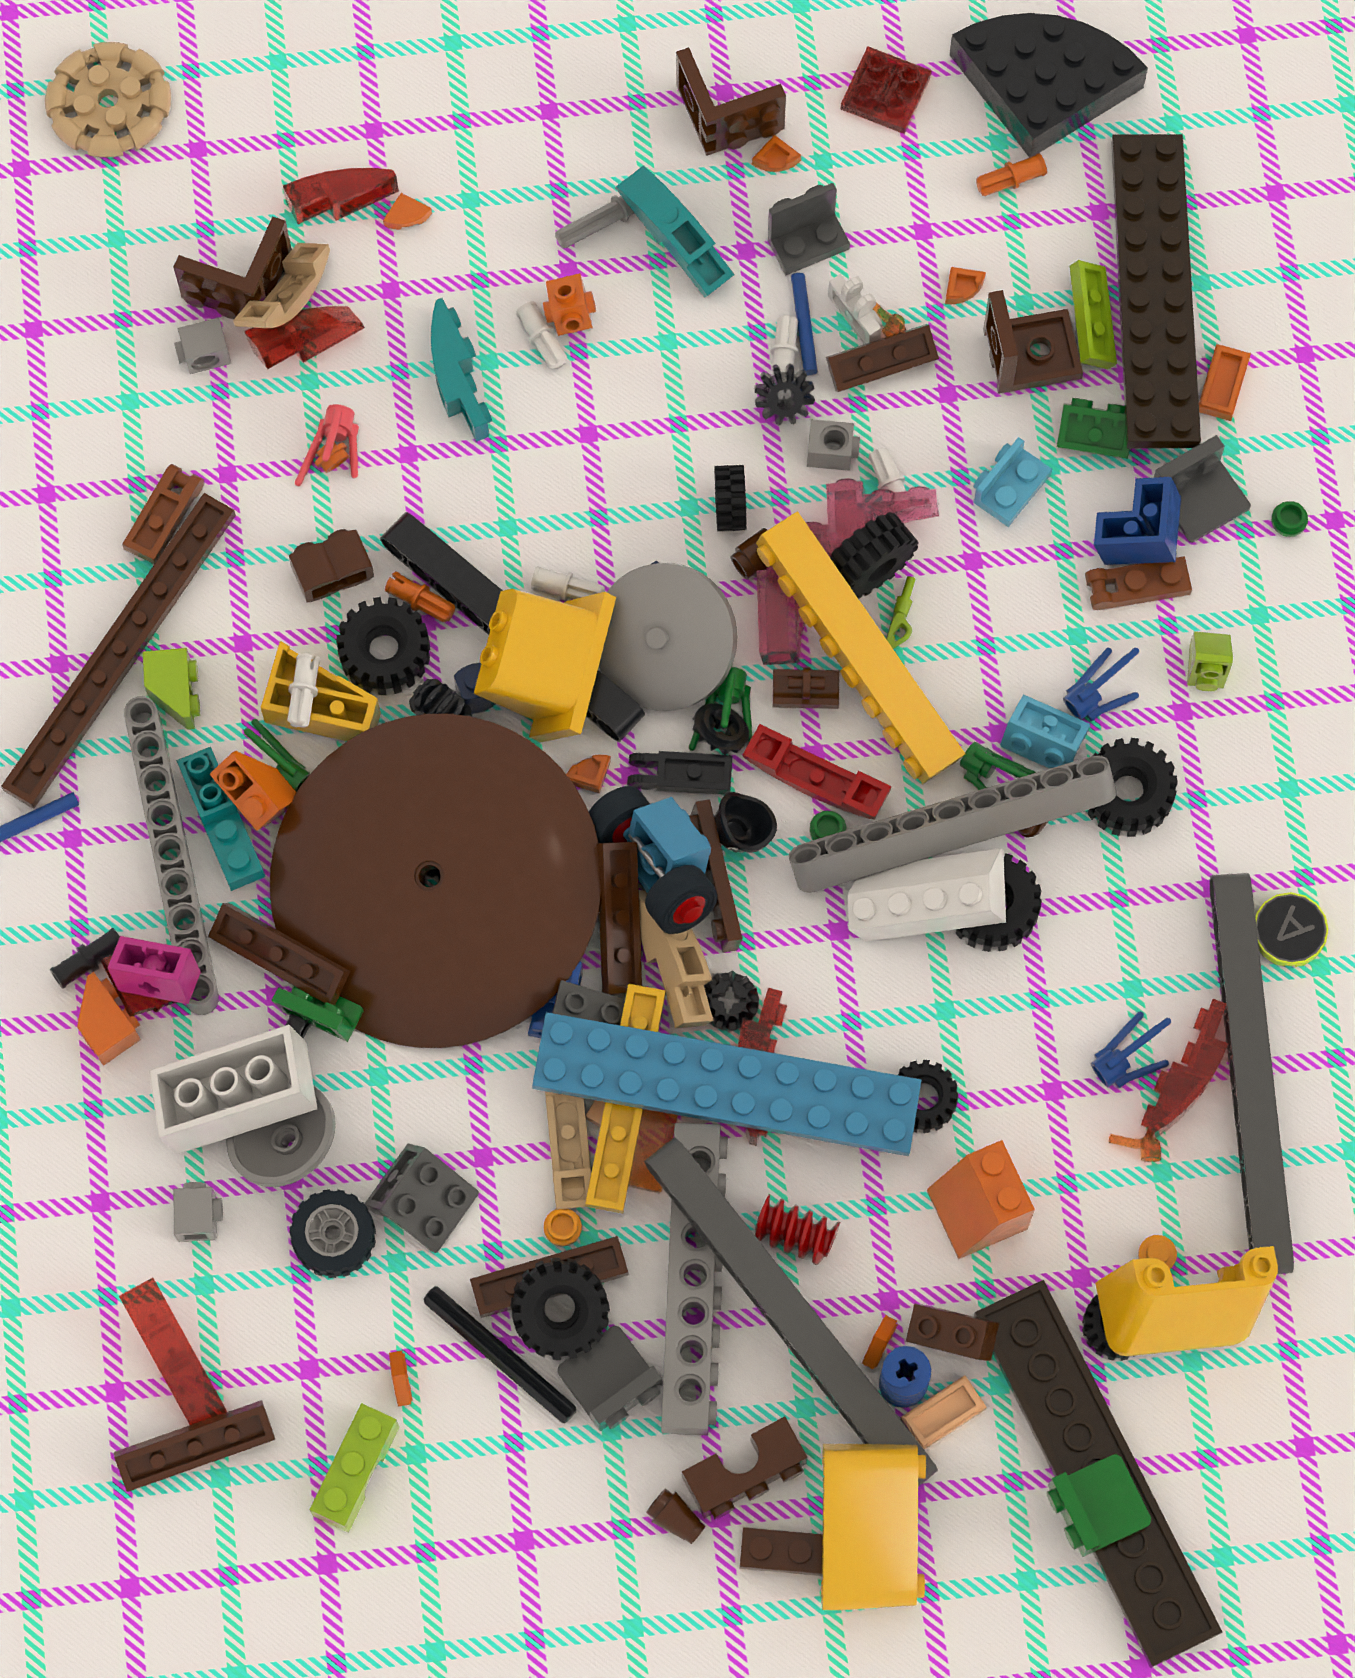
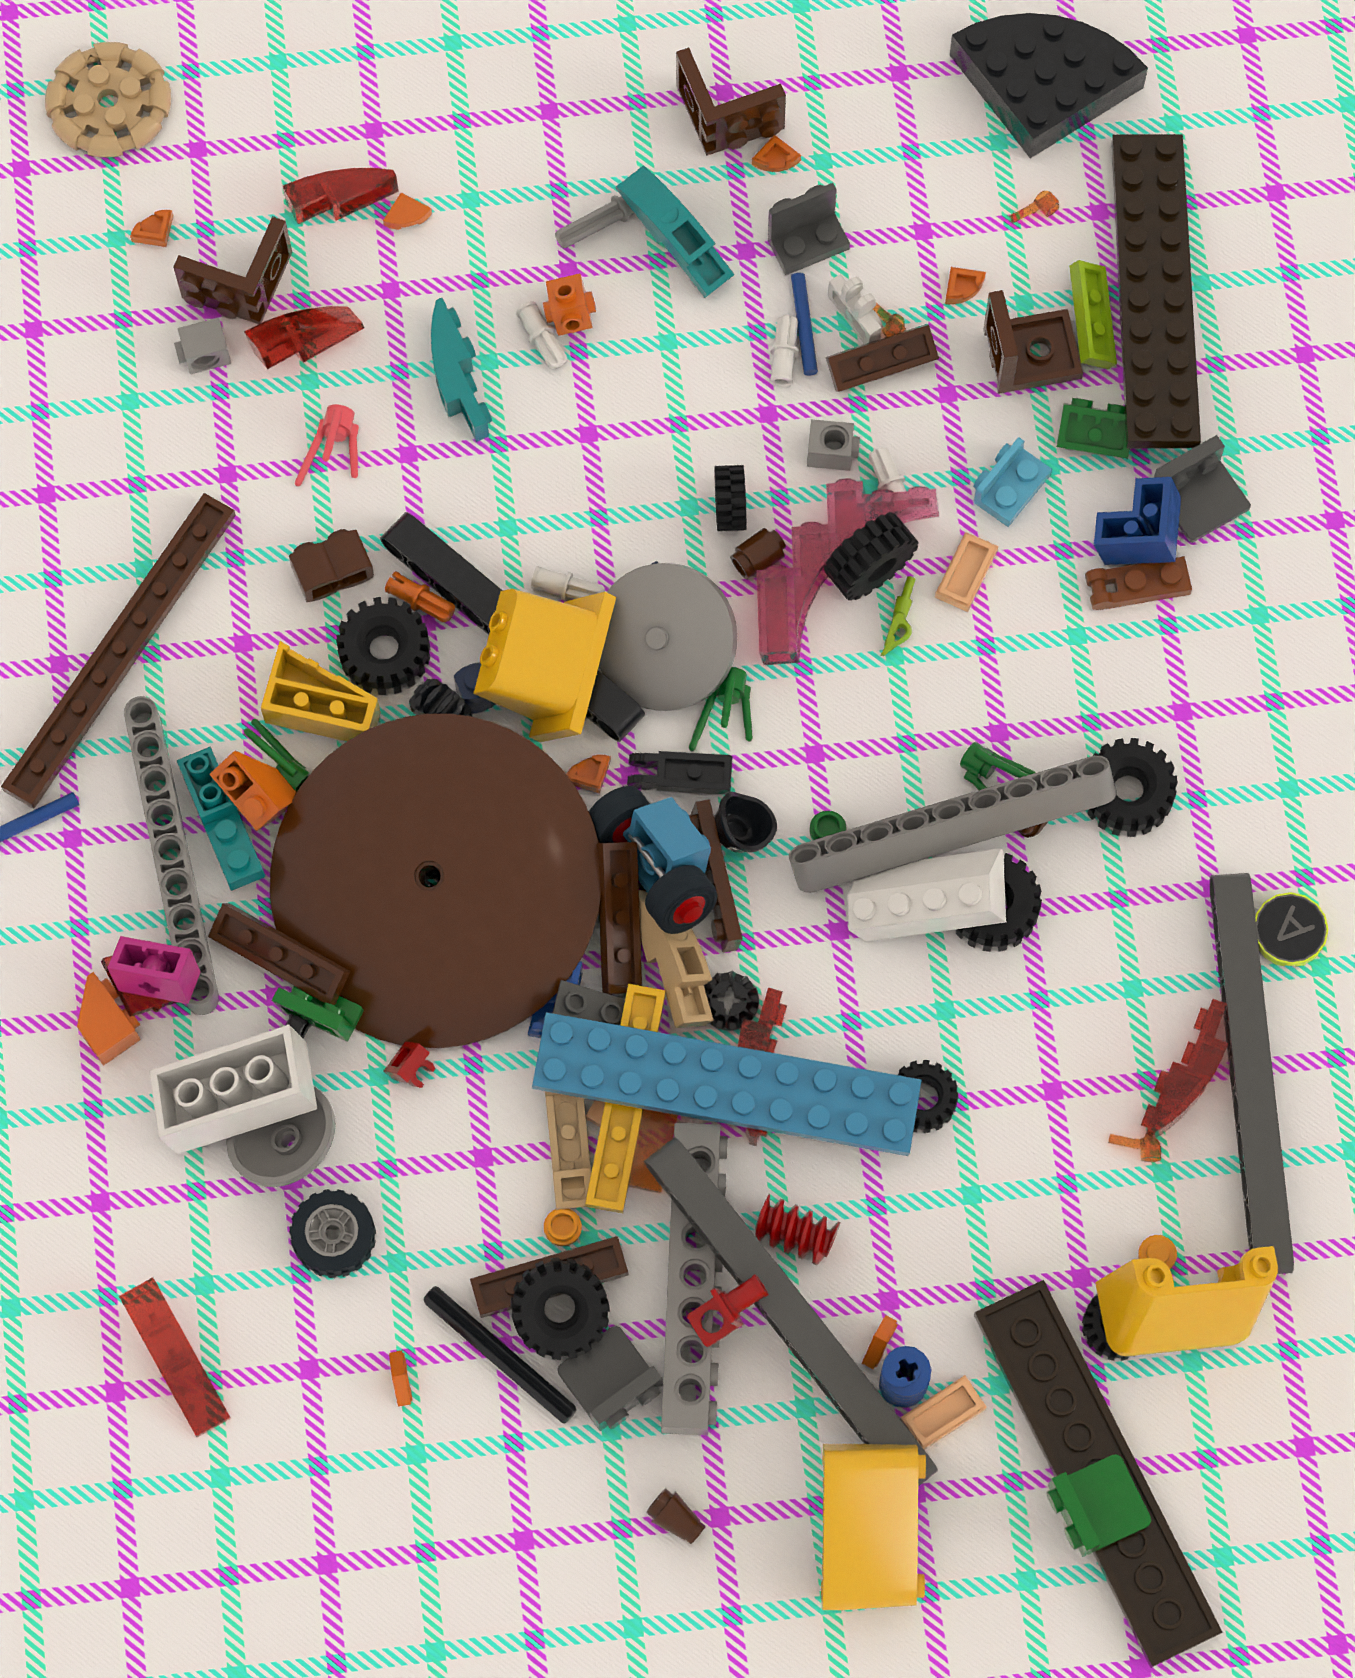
black pin [50,928,120,989] -> none
reddish brown plate [114,1400,275,1492] -> none
dark orange plate [122,464,204,564] -> none
lime slope [143,648,200,730] -> none
light grey brick [173,1182,223,1242] -> none
tan slope [233,243,330,328] -> none
white axle [287,653,320,728] -> none
lime arch [309,1403,400,1533] -> none
orange plate [315,442,349,473] -> none
dark grey bracket [364,1143,479,1253] -> none
reddish brown arch [682,1417,808,1519] -> none
black gear [692,703,749,755] -> none
reddish brown plate [739,1527,823,1576] -> none
red slope [742,724,892,820] -> none
black gear [754,363,815,425] -> none
yellow brick [756,511,965,785] -> none
reddish brown hips [772,667,840,709] -> none
clear red tile [840,46,932,134] -> none
reddish brown brick [906,1304,999,1361] -> none
orange slope [927,1140,1035,1259] -> none
orange axle [976,153,1047,196] -> none
medium azure bracket [1000,694,1091,769] -> none
blue plant [1063,648,1139,722] -> none
blue plant [1090,1011,1171,1089] -> none
lime slope [1187,631,1233,691] -> none
orange tile [1199,344,1251,421] -> none
green plate [1271,501,1308,537] -> none
none -> orange tile [130,210,173,247]
none -> red tile [384,1041,436,1088]
none -> red bracket [687,1274,769,1347]
none -> light nougat tile [935,532,999,612]
none -> clear orange hand [1009,190,1060,223]

